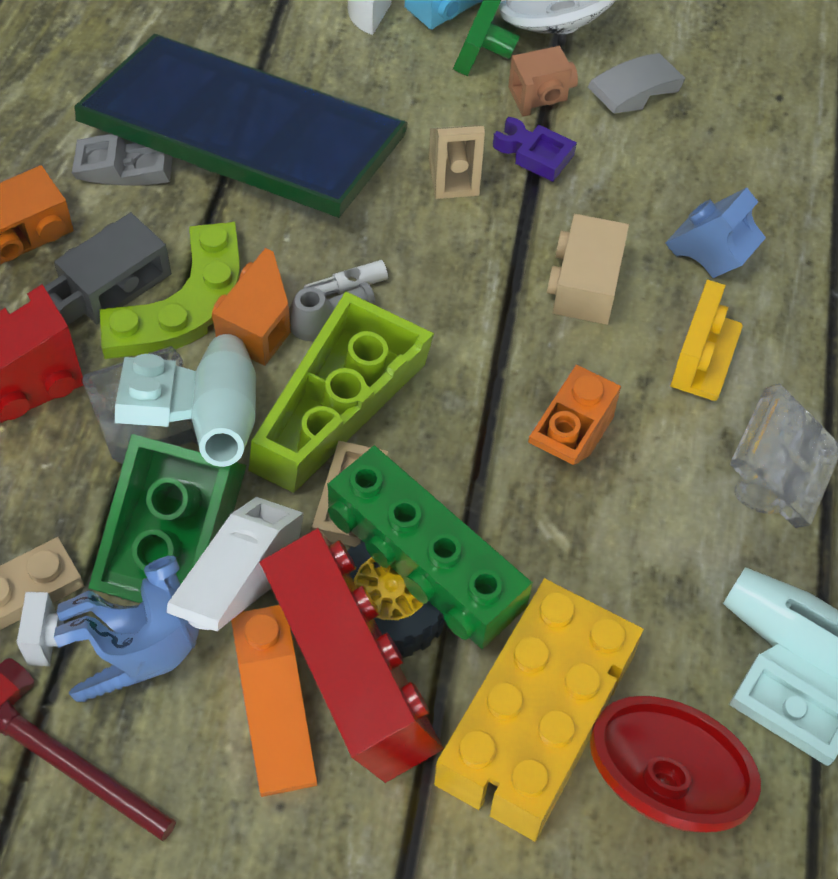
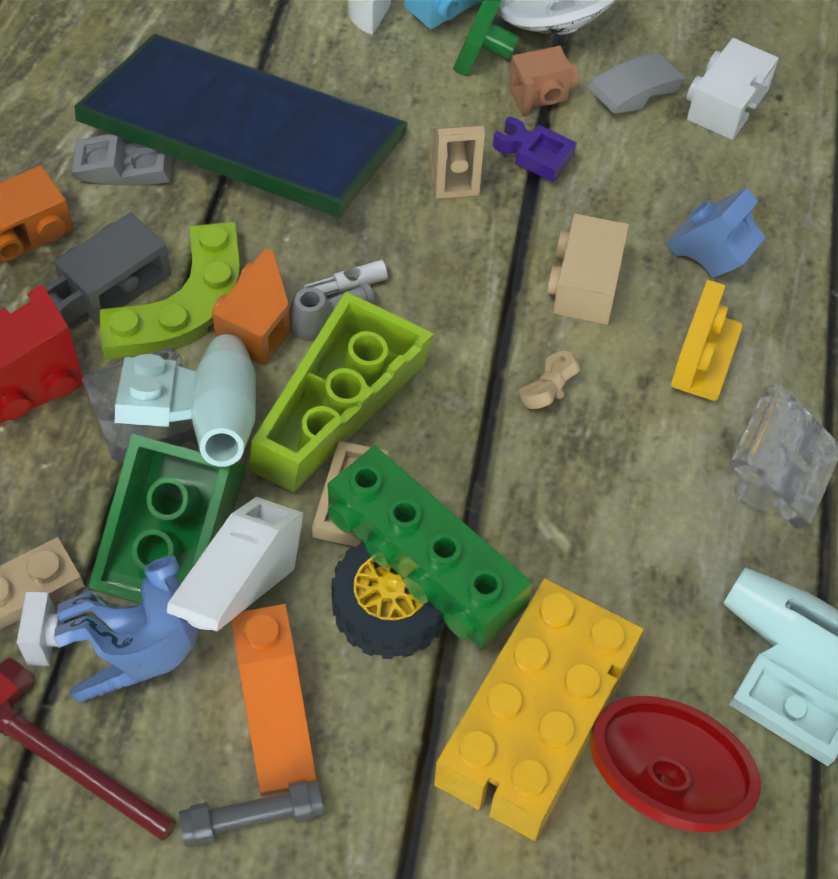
red wedge [259,528,444,783] -> none
orange slope [528,364,621,465] -> none
none -> dark grey bar [179,779,324,847]
none -> tan piece [518,351,580,409]
none -> white brick [686,38,779,140]

